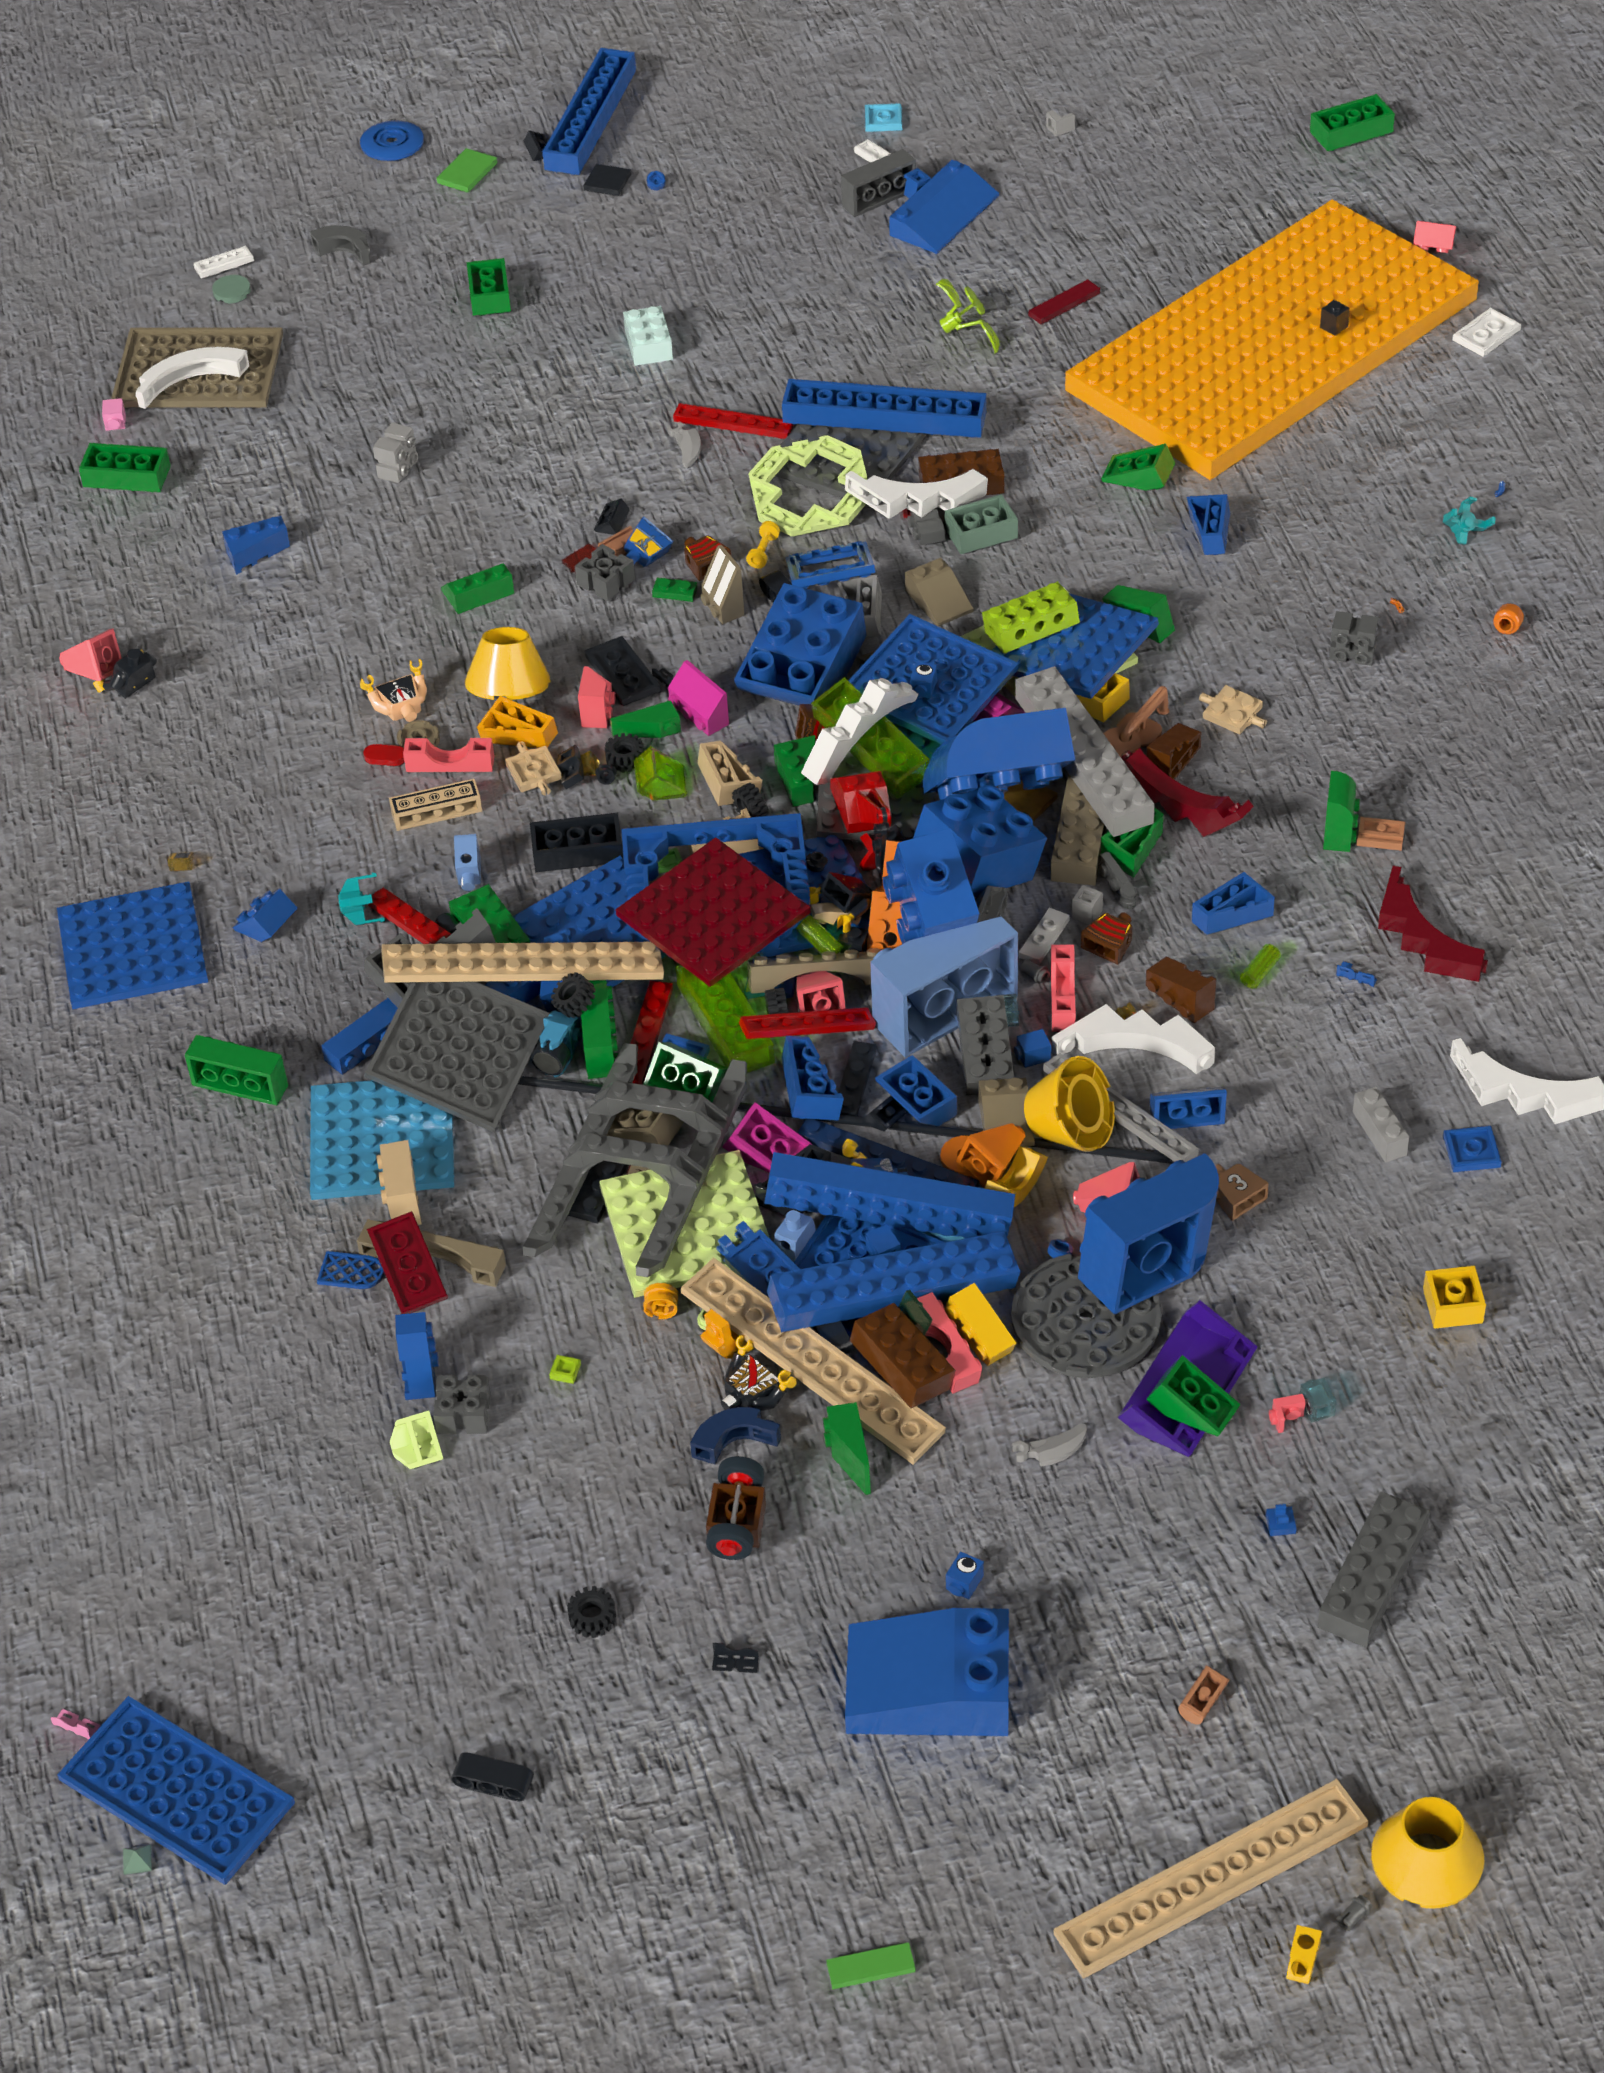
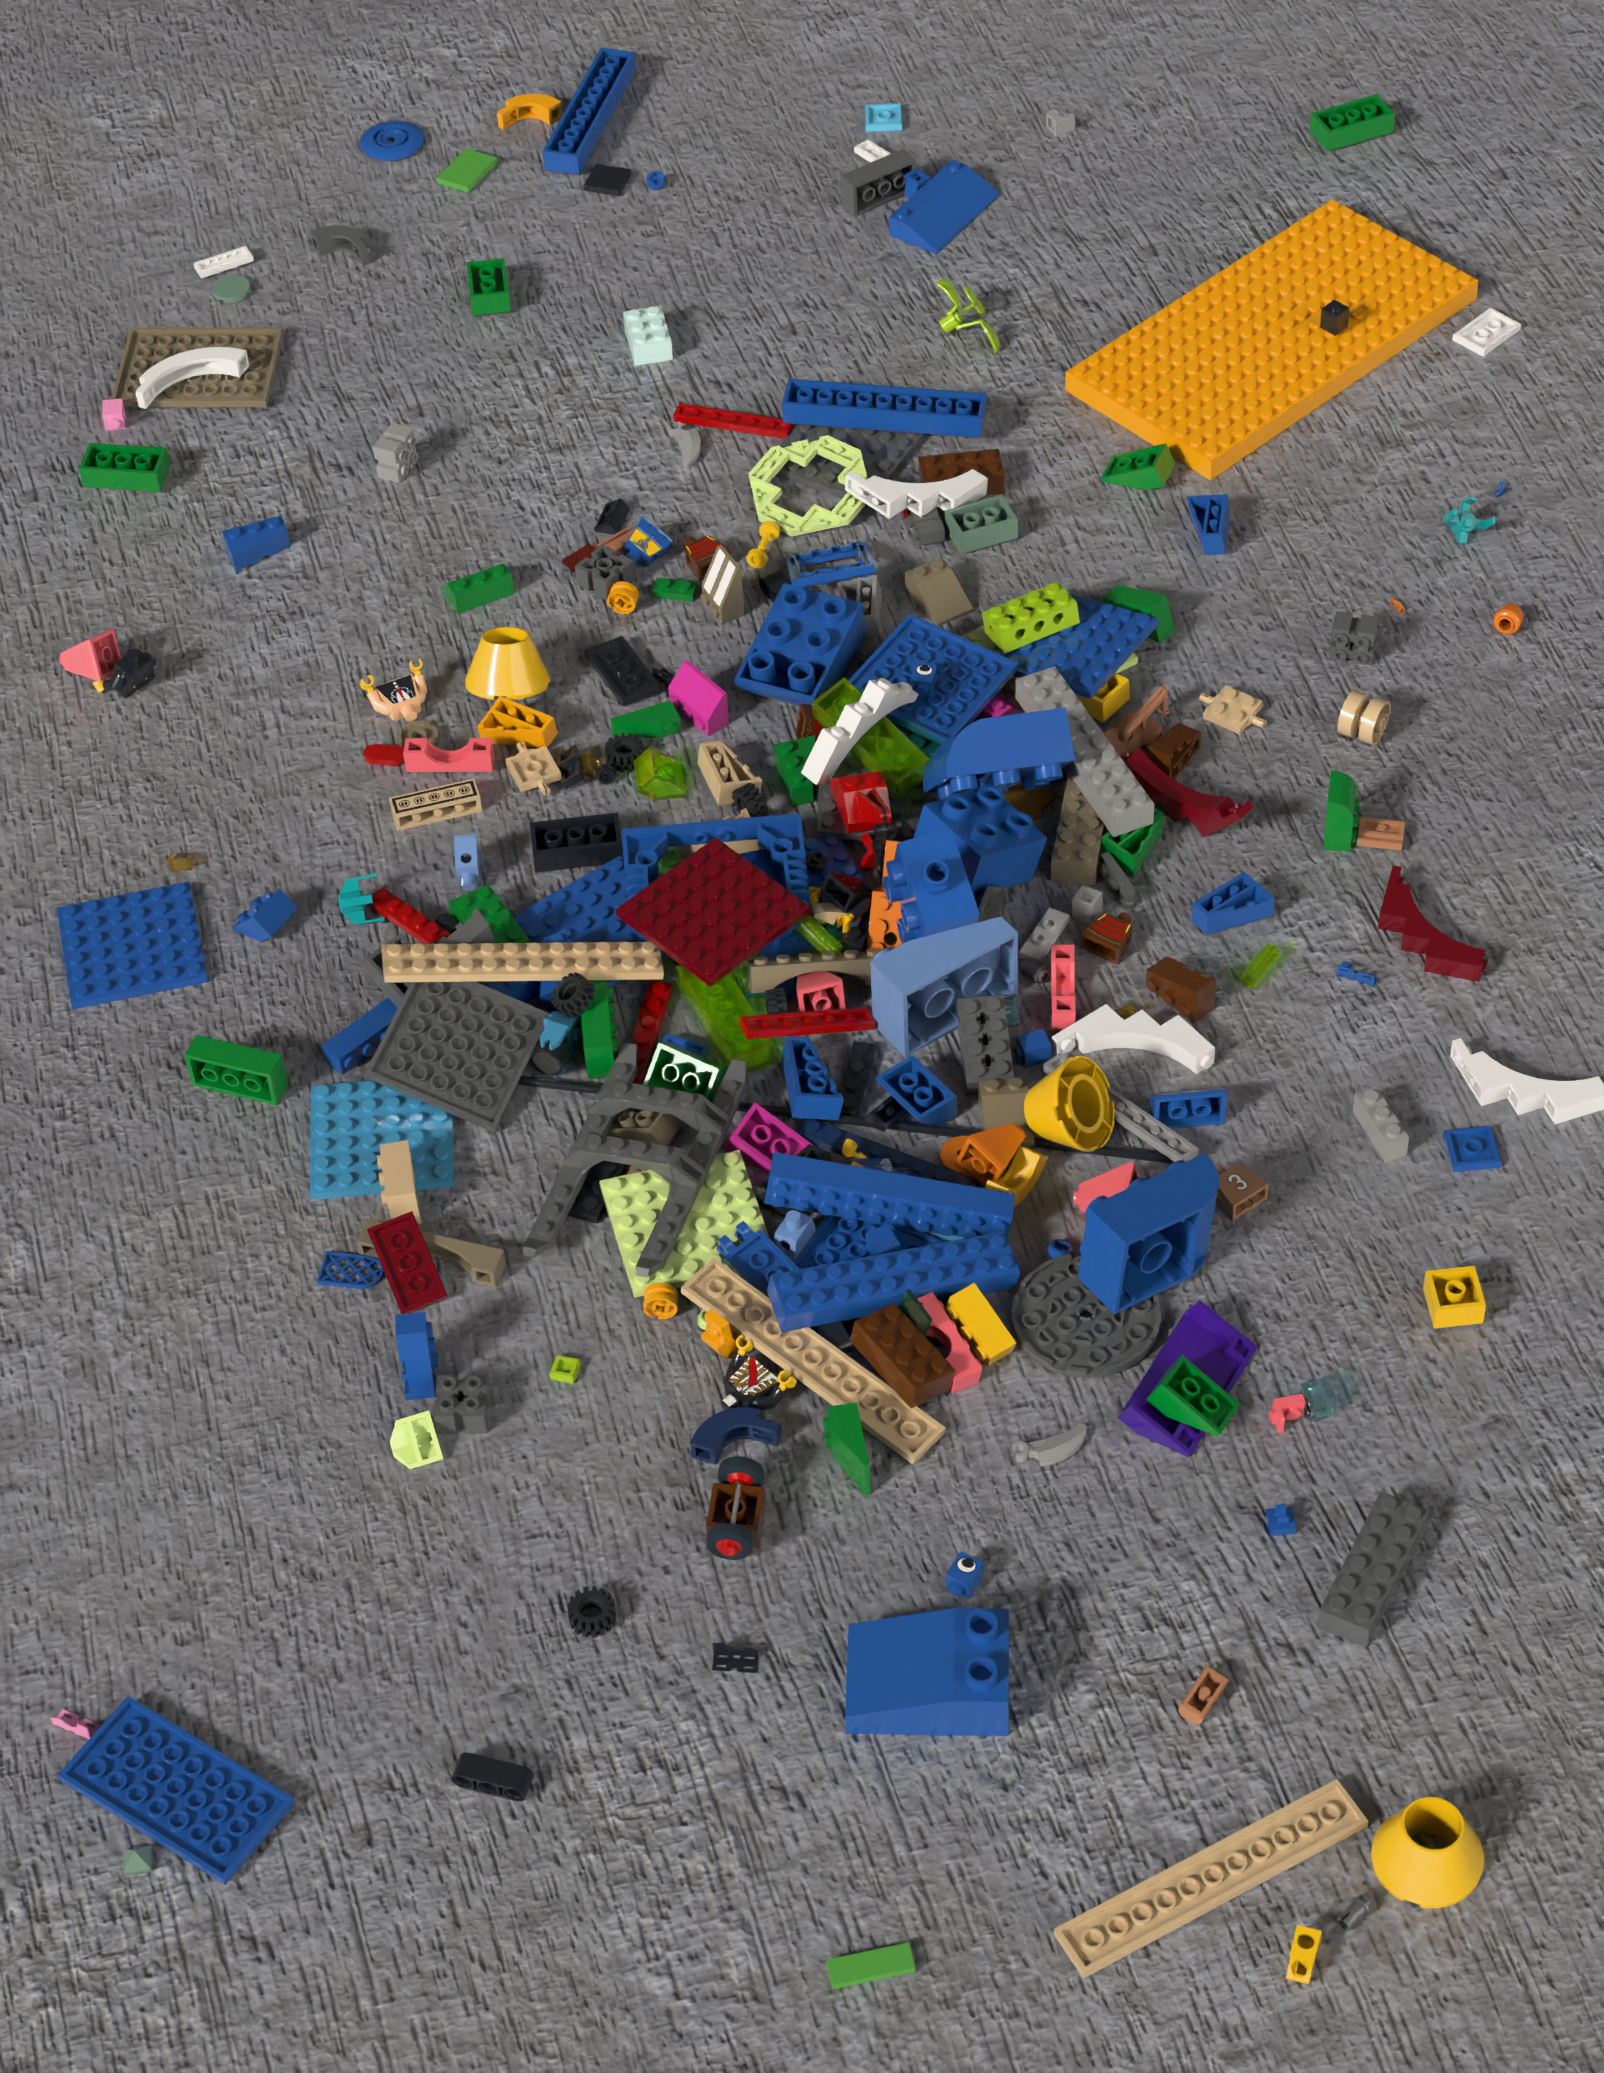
black slope [524,130,548,161] -> none
coral slope [578,666,616,728] -> none
dark red tile [1029,279,1100,325] -> none
coral brick [1413,221,1457,253] -> none
none -> light orange arch [497,94,563,130]
none -> light orange wheel [607,581,639,614]
none -> tan wheel [1337,690,1391,745]

